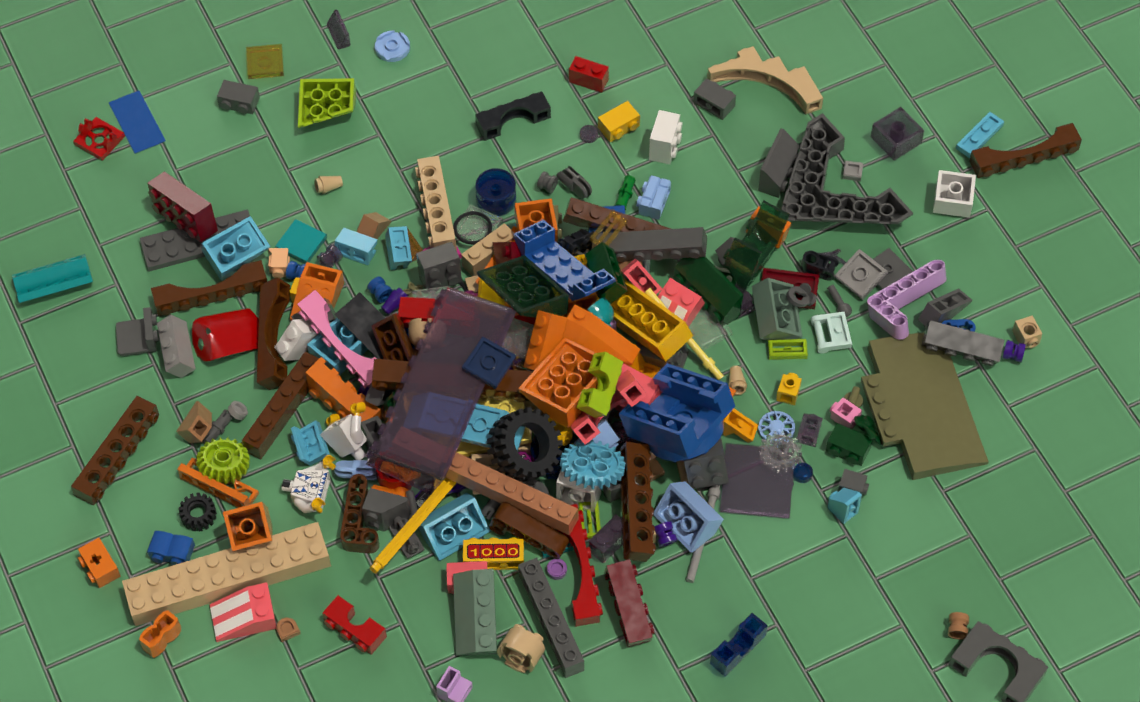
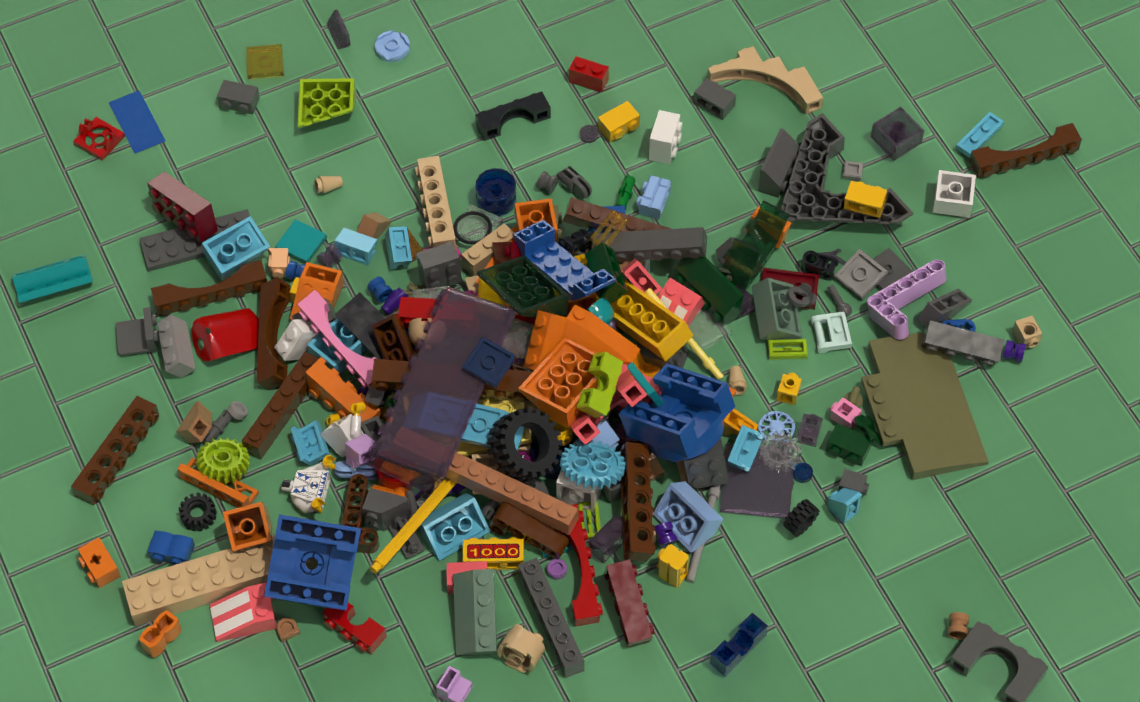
none -> blue piece [264,514,361,611]
none -> lavender piece [345,434,380,469]
none -> teal tile [627,362,664,407]
none -> yellow brick [657,544,689,588]
none -> medium azure hinge [728,425,763,473]
none -> black tyre [783,499,820,537]
none -> yellow brick [844,181,887,218]

